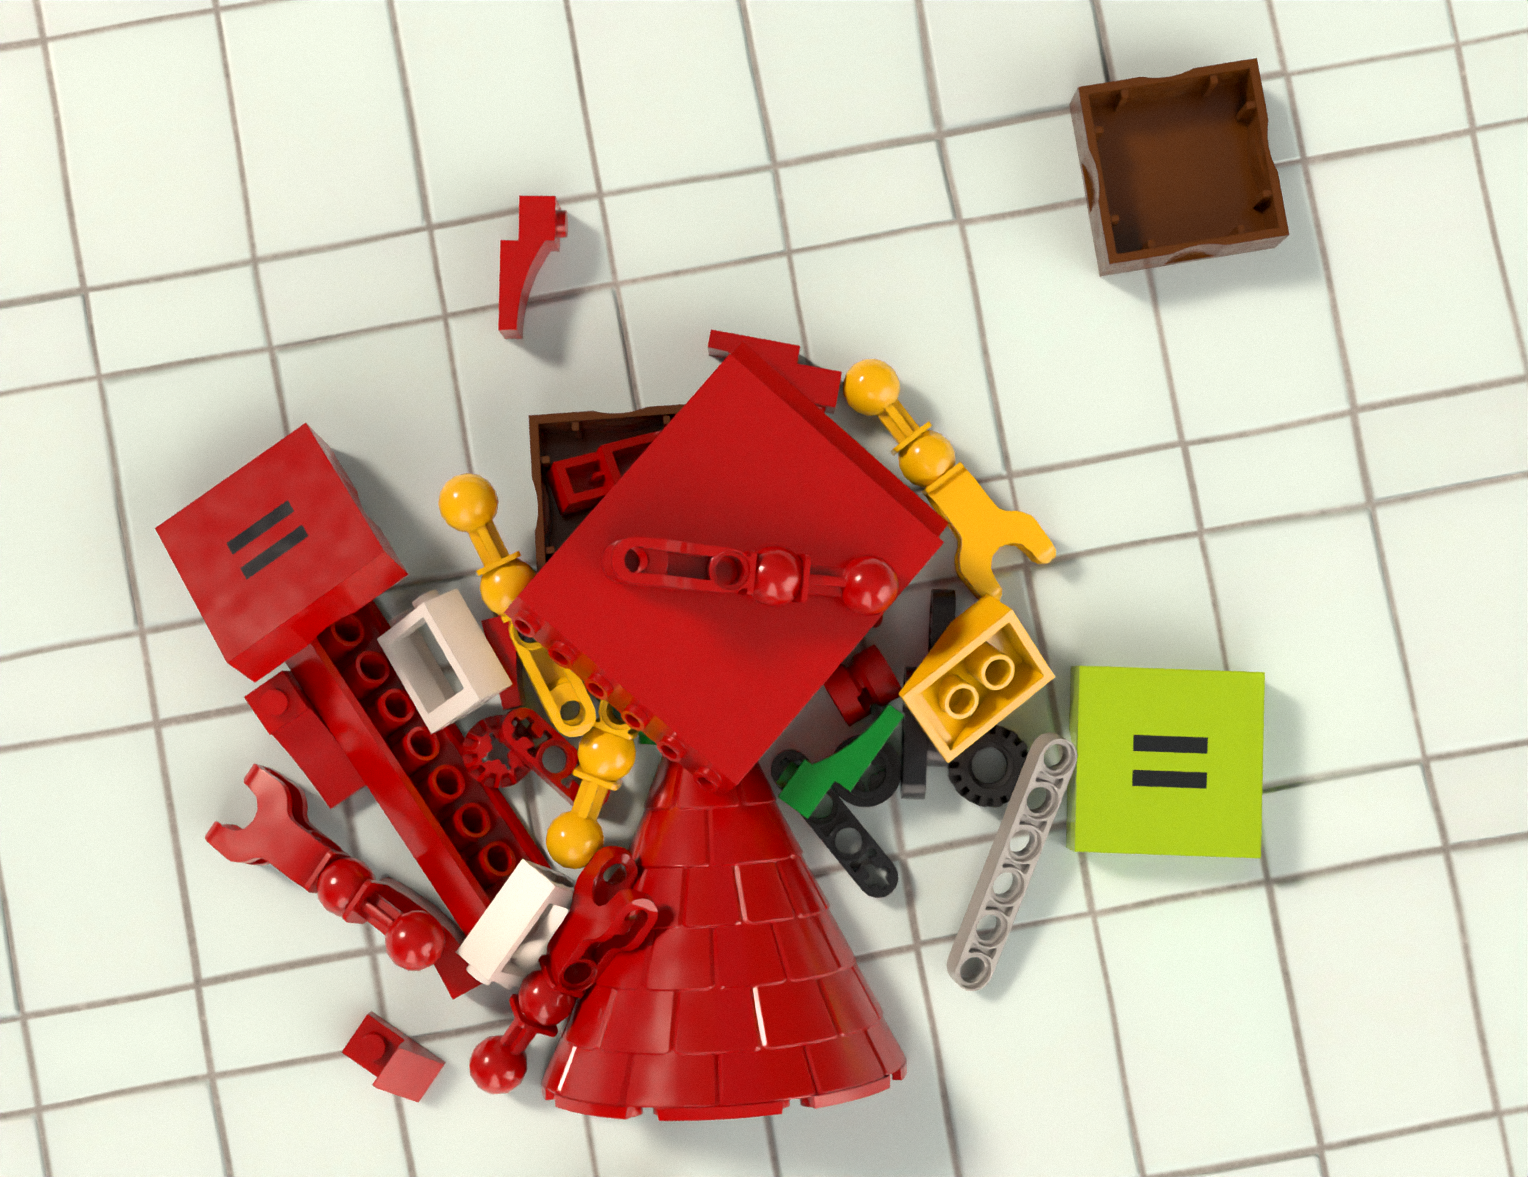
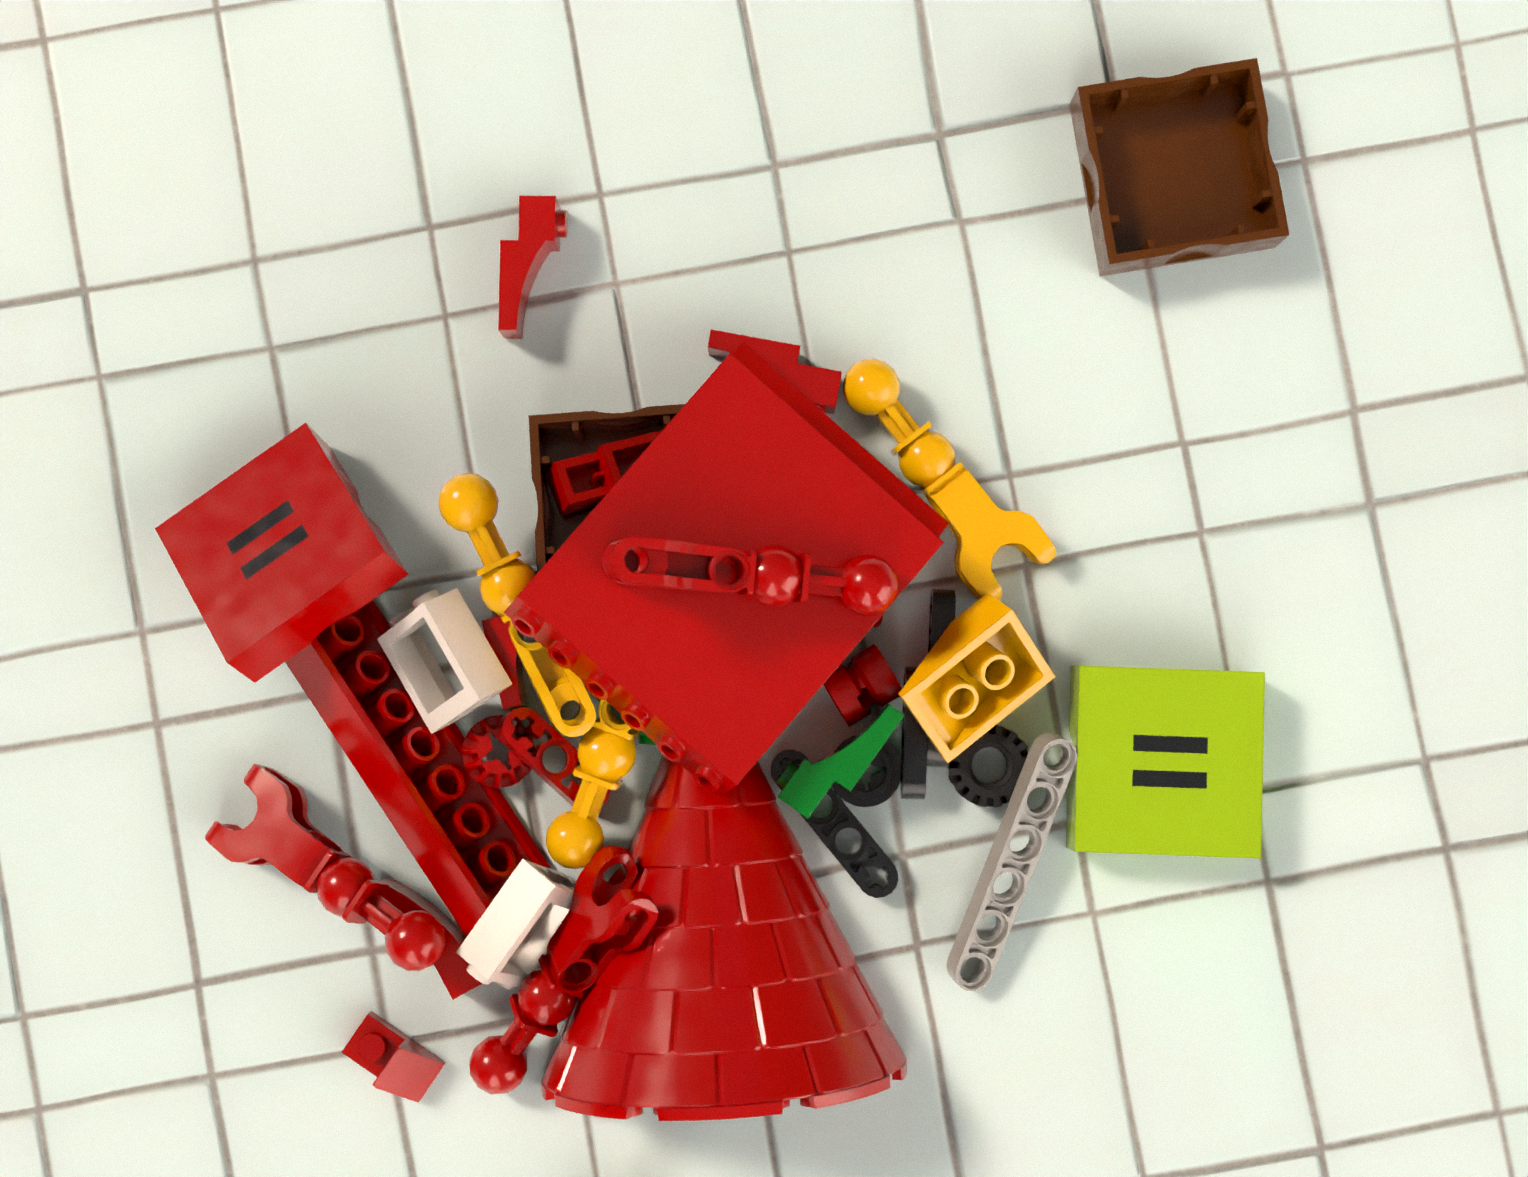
red slope [244,670,366,809] -> none

